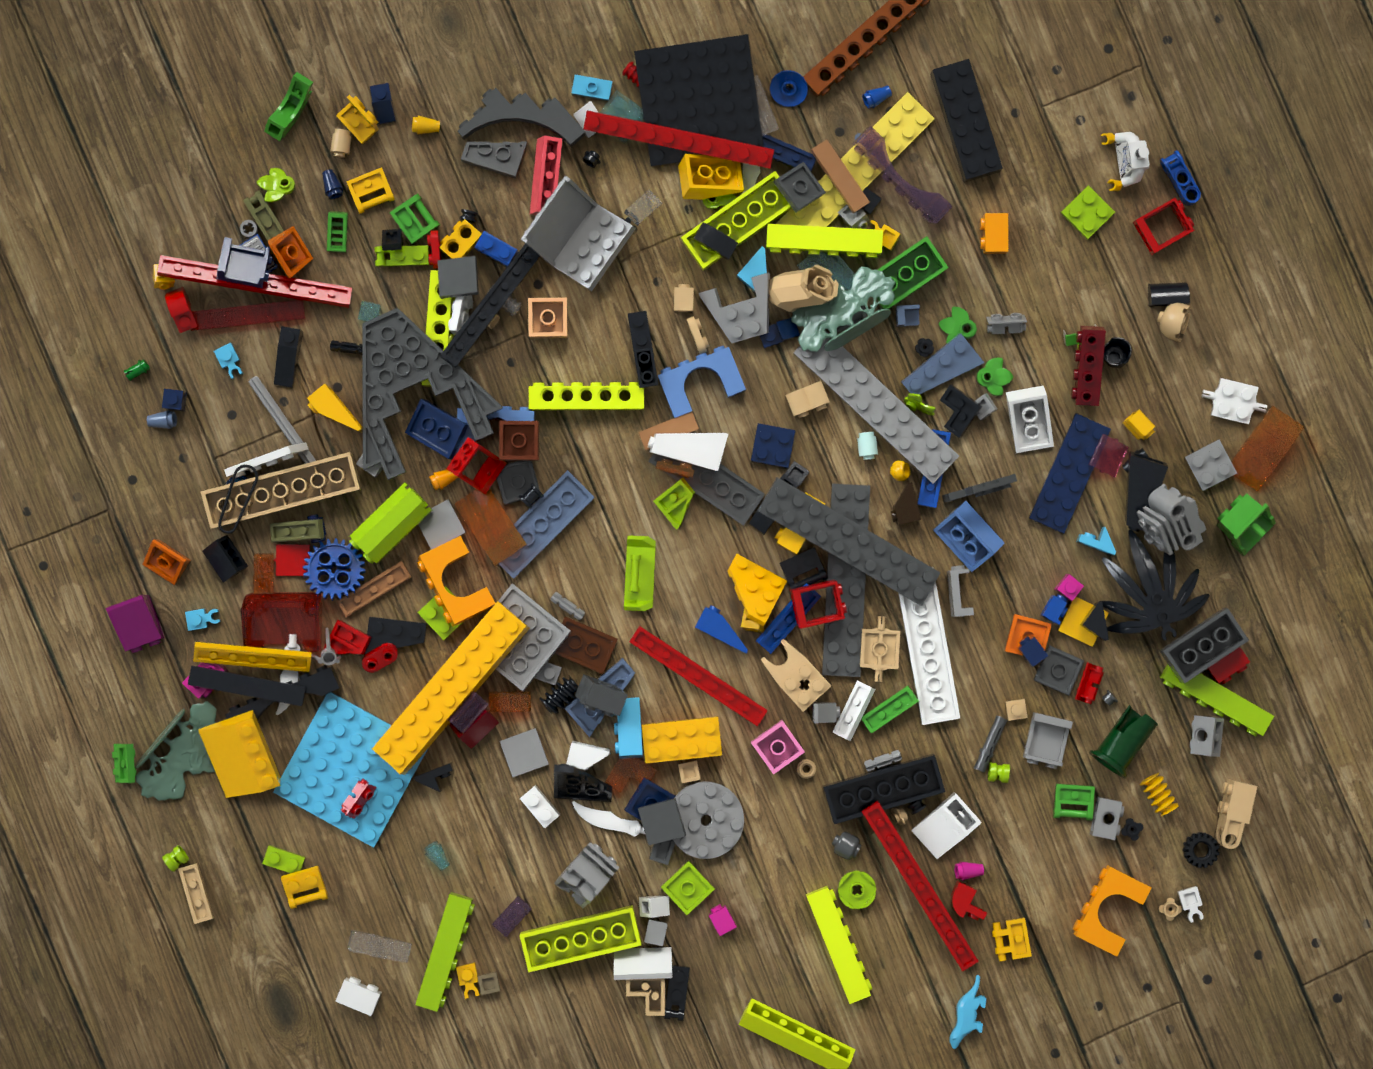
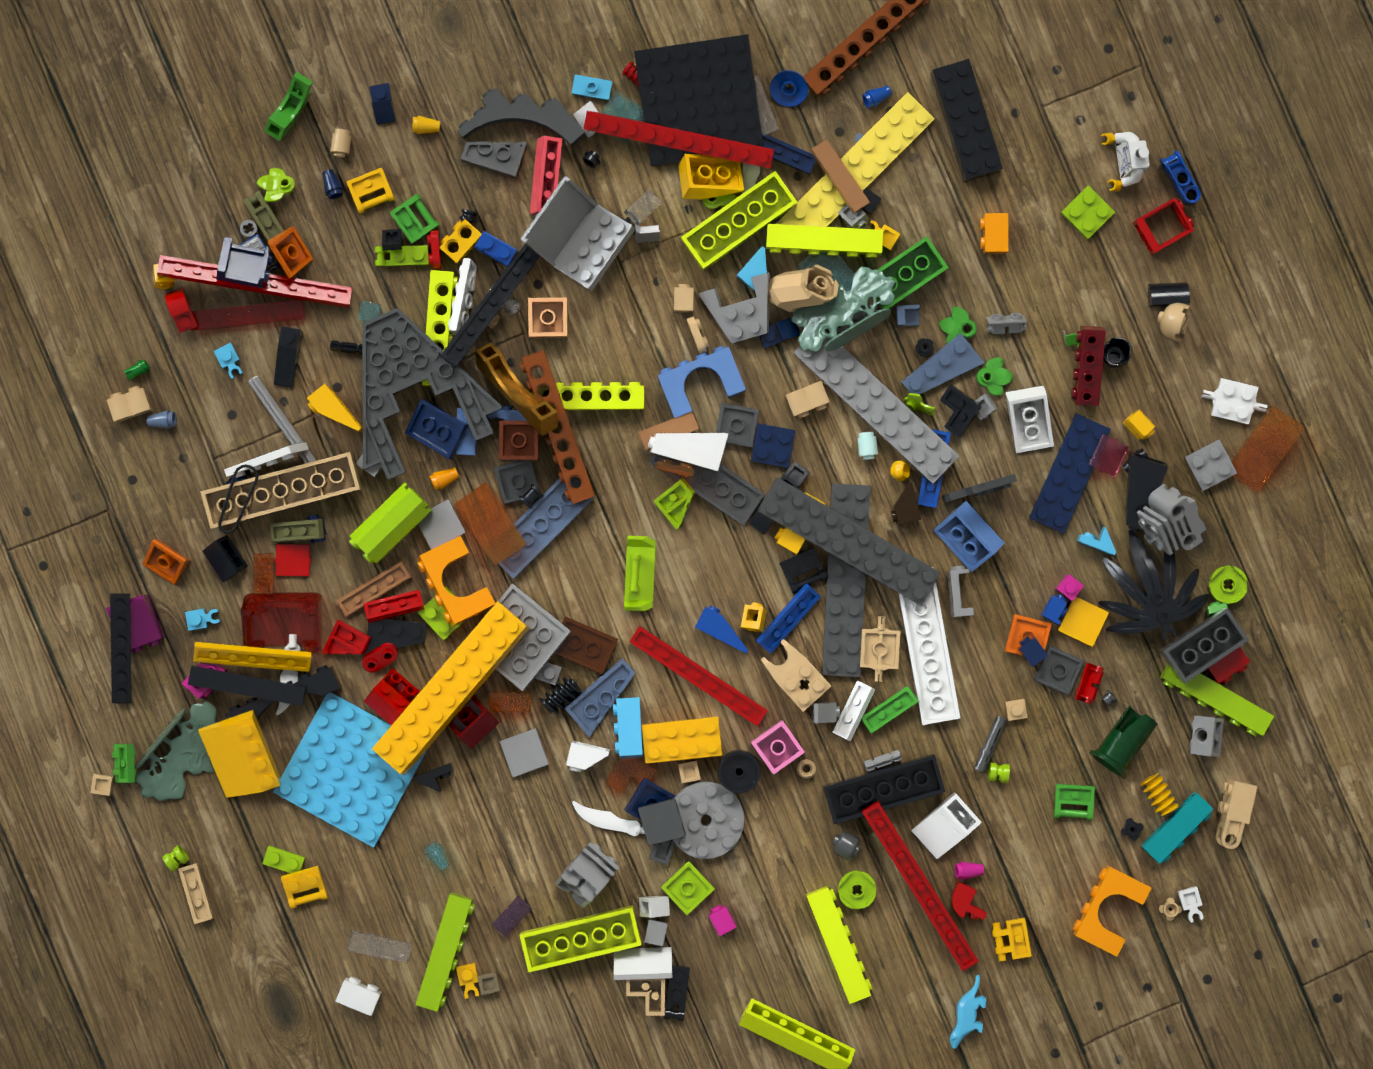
dark blue brick [162,389,187,411] -> none
blue gear [303,538,366,601] -> none
light grey plant [311,628,343,666] -> none
bright green slope [327,211,348,252] -> none
yellow bracket [336,95,379,145] -> none
red hinge [341,778,377,819] -> none
dark grey tile [438,256,479,299] -> none
red window [446,437,507,494] -> none
clear purple plate [448,691,489,733] -> none
white brick [520,785,560,828] -> none
light grey axle [551,592,585,620] -> none
black plate [554,764,612,802] -> none
dark grey brick [575,674,628,717] -> none
black slope [628,311,658,388] -> none
black slope [693,222,738,260] -> none
yellow plate [727,554,787,627] -> none
dark grey tile [774,162,826,213] -> none
red window [790,580,847,629] -> none
arch [852,126,953,224] -> none
tan plate [891,807,908,825] -> none
black bush [907,799,926,815] -> none
light grey panel [1023,712,1073,769] -> none
black slope [1080,602,1109,641] -> none
light grey brick [1090,796,1124,840] -> none
black tyre [1183,832,1220,868] -> none
bright green piece [1216,493,1276,556] -> none
none -> tan plate [90,774,114,796]
none -> tan brick [107,386,153,423]
none -> black plate [110,593,132,703]
none -> red plate [363,590,424,623]
none -> red slope [363,668,420,725]
none -> pearl gold arch [475,343,558,436]
none -> dark orange brick [520,350,595,504]
none -> light grey tile [634,219,660,243]
none -> dark grey tile [716,403,759,448]
none -> black wheel [718,749,760,793]
none -> teal brick [1141,792,1213,864]
none -> bright green plate [1205,602,1228,618]
none -> lime plate [1208,566,1248,604]

